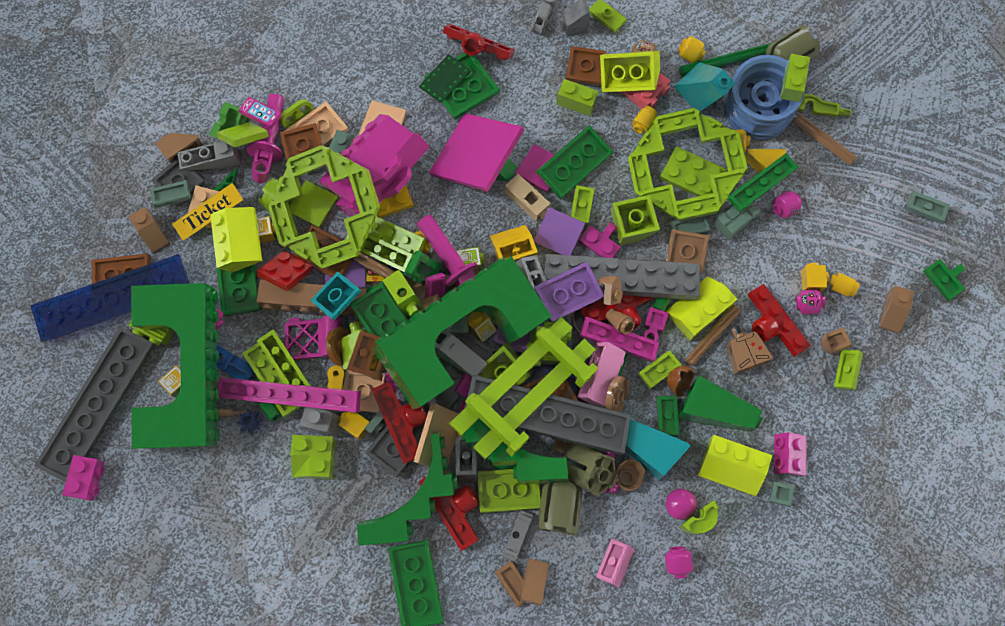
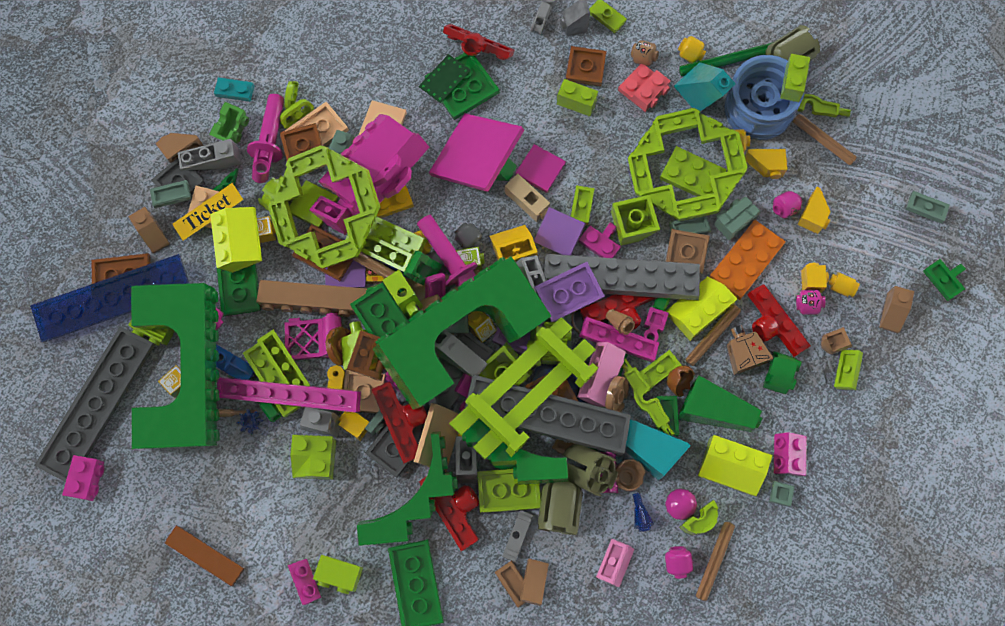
lime tile [216,122,269,147] -> none
tile [239,97,281,129] -> none
red plate [257,250,313,291] -> none
teal slope [311,271,361,321] -> none
green tile [535,125,614,200] -> none
medium nougat plate [597,276,623,305] -> none
neon yellow slope [600,51,660,92] -> none
yellow brick [631,106,657,134] -> none
green plate [727,153,799,213] -> none
none -> dark orange tile [164,525,245,587]
none -> teal plate [214,77,255,102]
none -> lime tile [285,81,299,110]
none -> dark pink hinge [288,559,322,605]
none -> dark pink slope [310,196,353,235]
none -> lime brick [313,555,363,595]
none -> dark grey head [455,222,483,249]
none -> lime piece [622,358,675,436]
none -> clear blue cone [633,493,654,532]
none -> medium nougat axle [696,522,735,601]
none -> orange plate [709,220,786,300]
none -> green cylinder [763,351,801,395]
none -> yellow slope [797,187,831,234]

